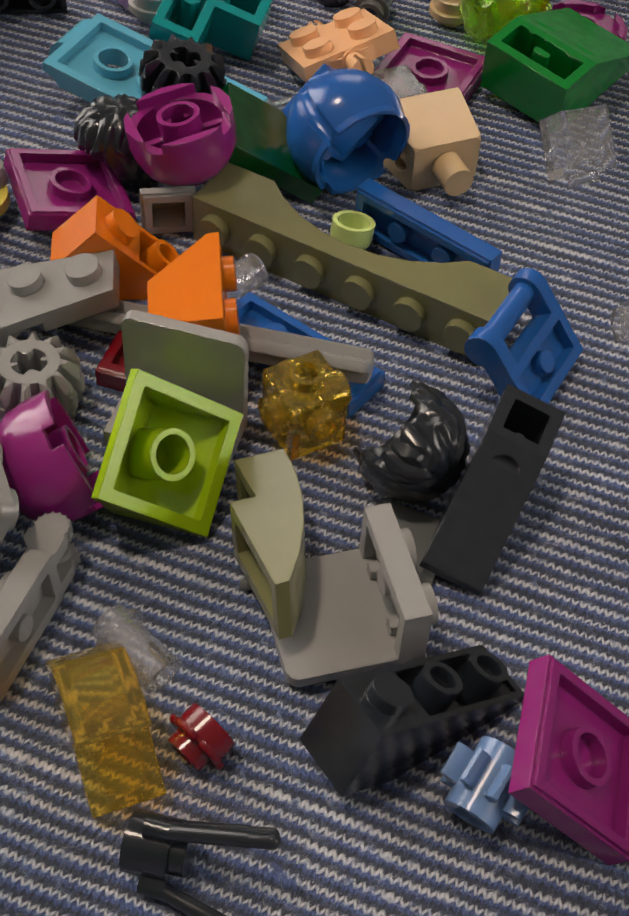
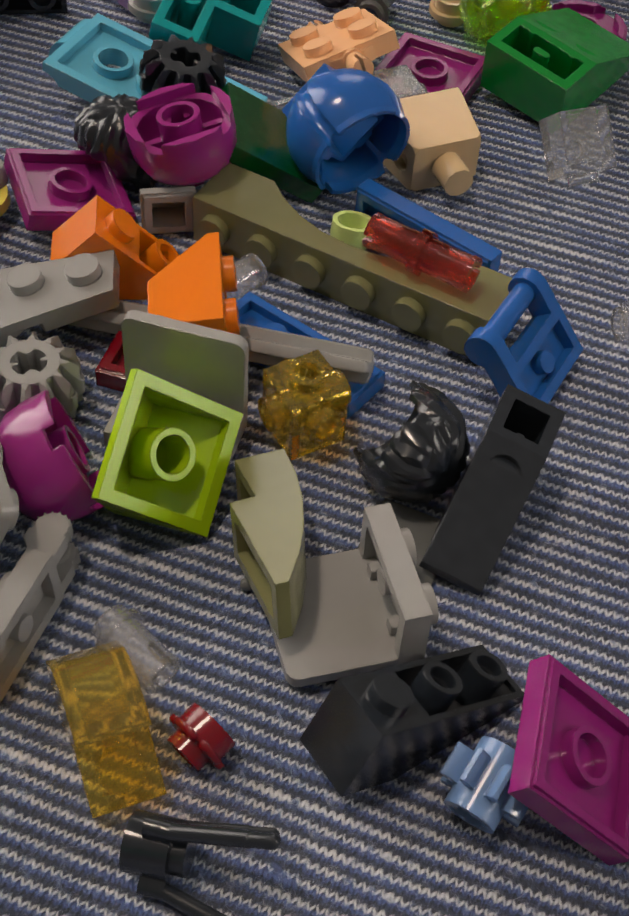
none -> clear red pin [362,212,482,293]

